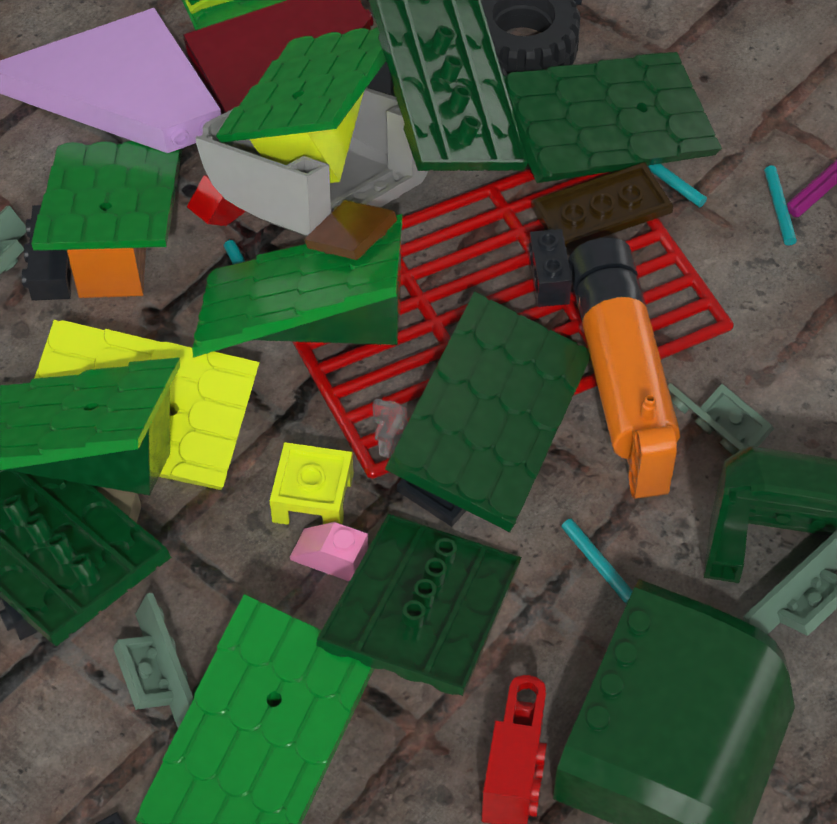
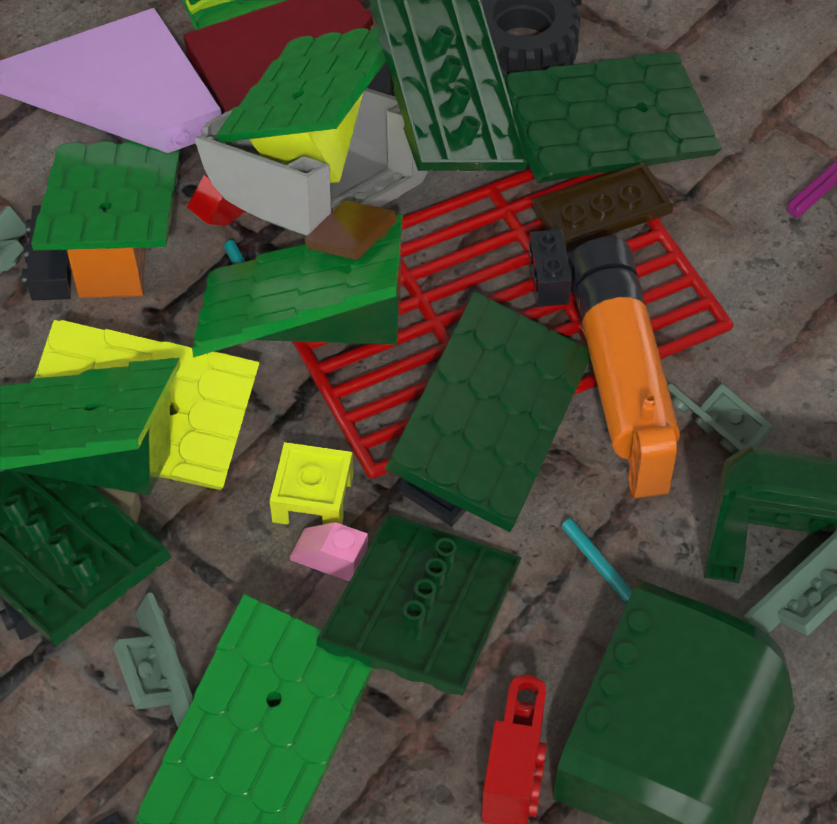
clear bracket [373,398,408,458] -> none
teal bar [648,164,707,208] -> none
teal bar [764,165,797,246] -> none

